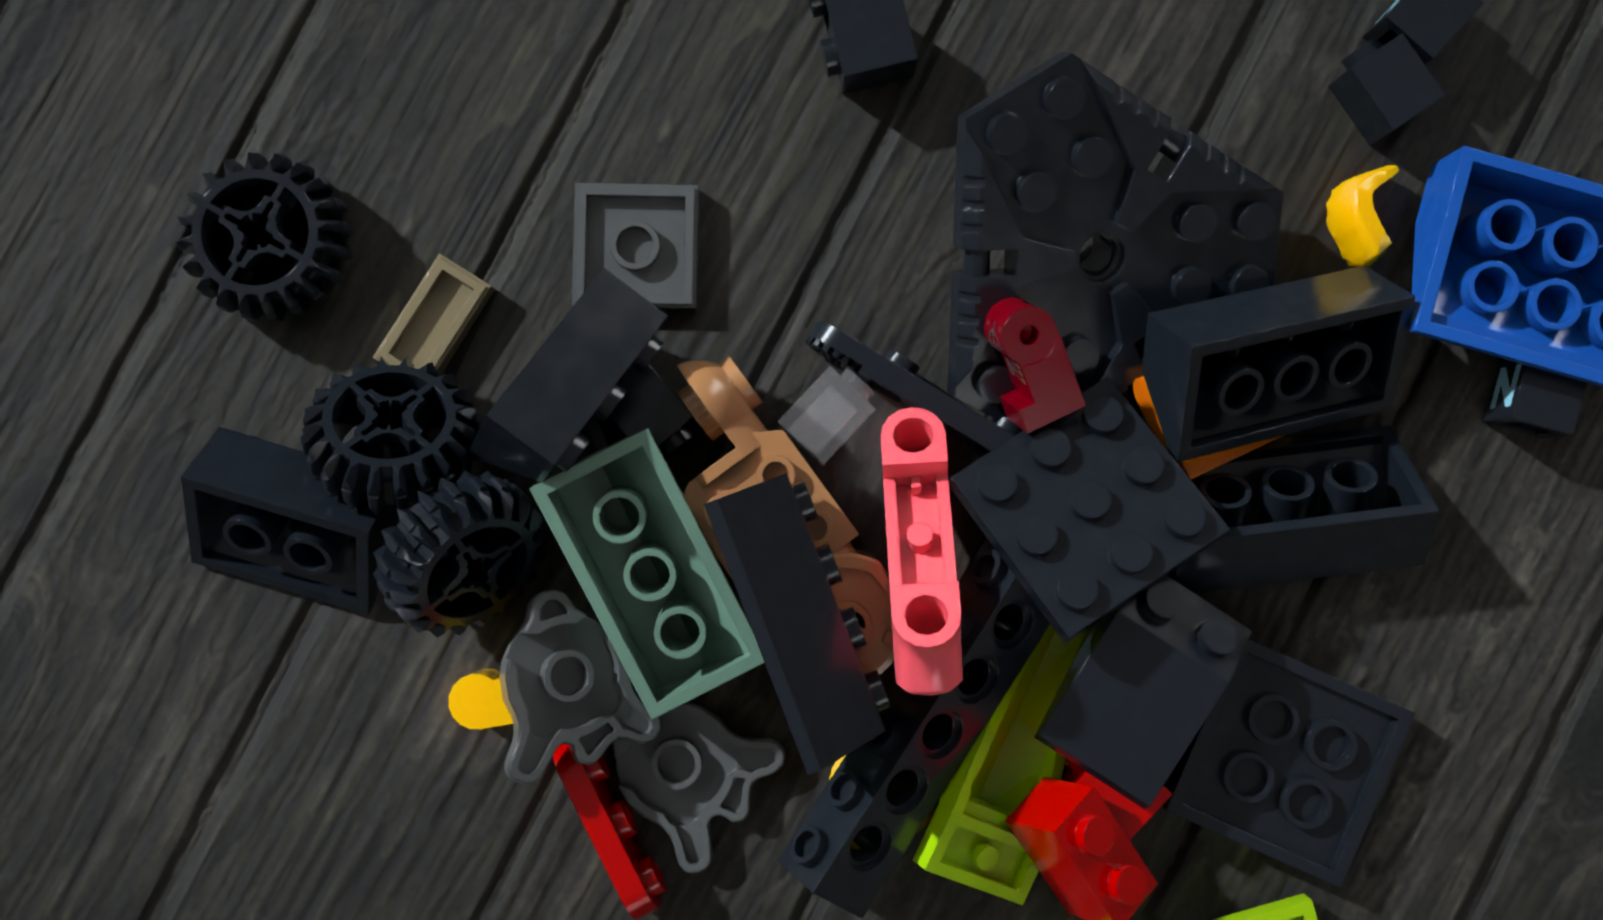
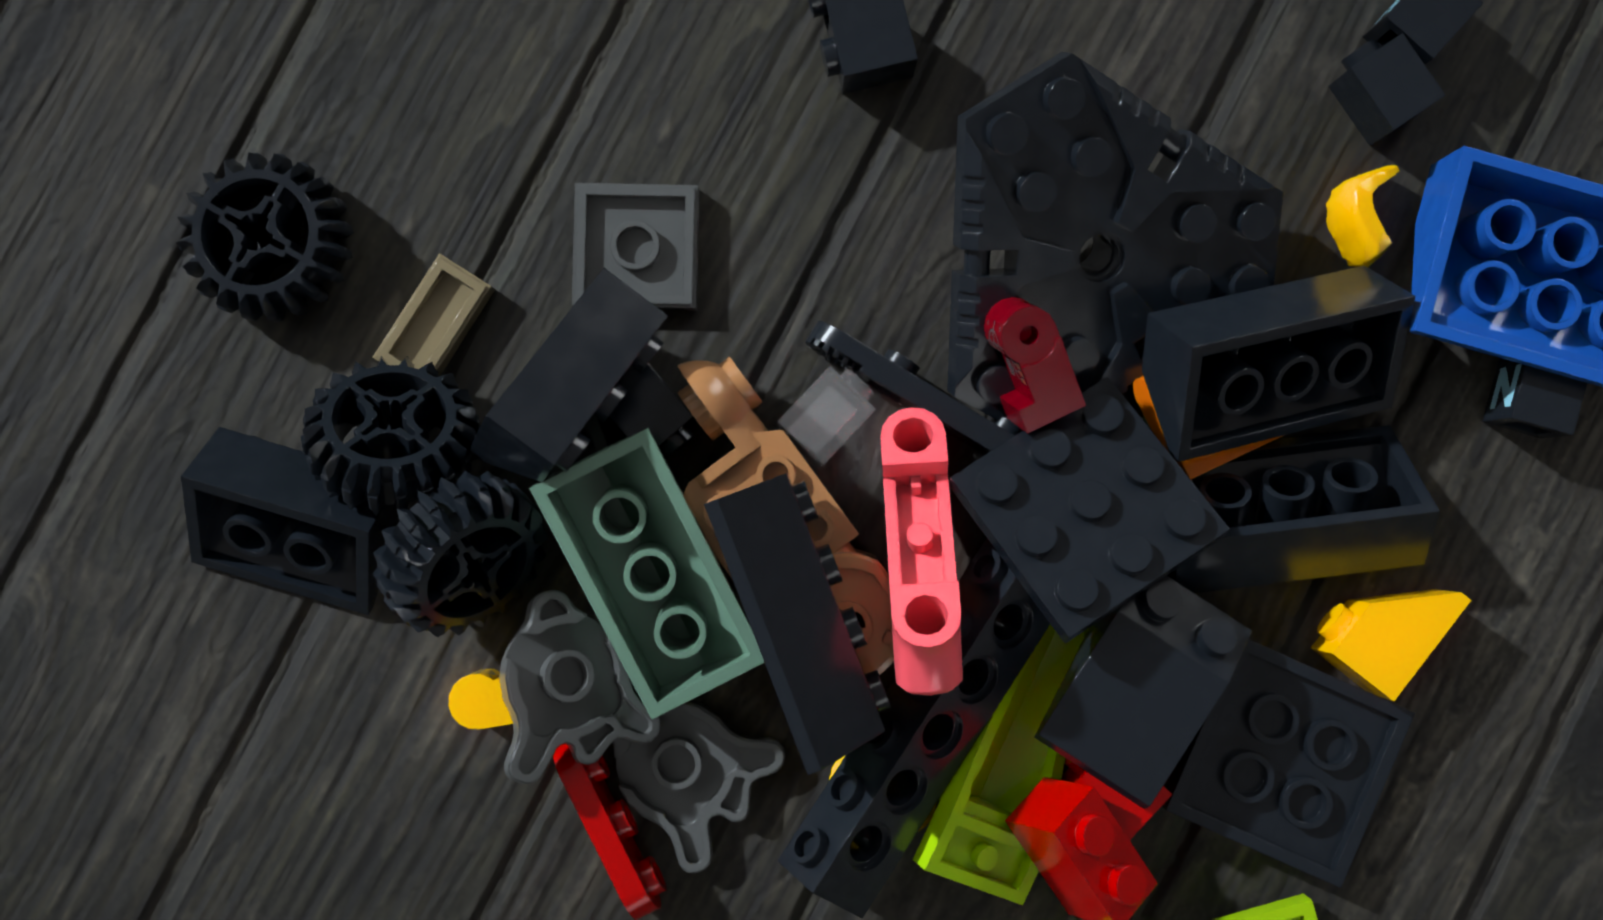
none -> yellow slope [1311,589,1472,702]

